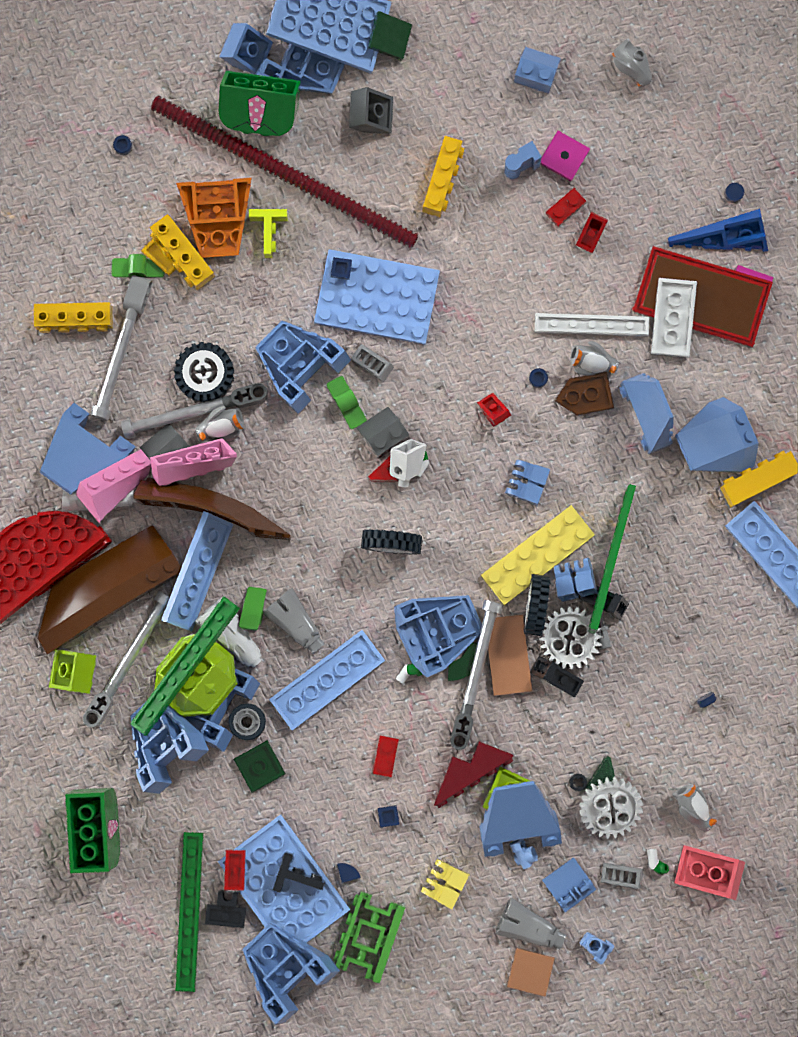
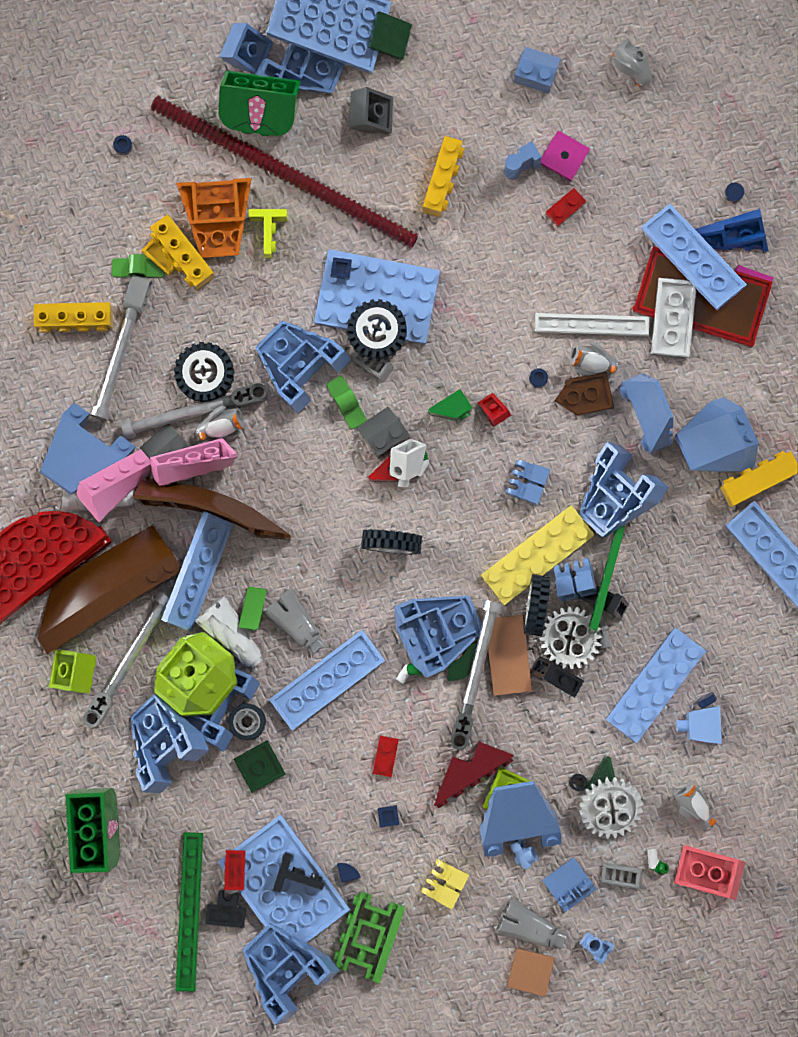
green tile [130,596,240,736] -> none
red slope [576,212,608,253] -> none
none -> wheel [347,299,407,361]
none -> green slope [428,389,473,421]
none -> medium blue wedge [579,442,669,538]
none -> light blue plate [605,627,706,743]
none -> light blue plate [641,204,747,310]
none -> light blue torso [676,706,722,744]

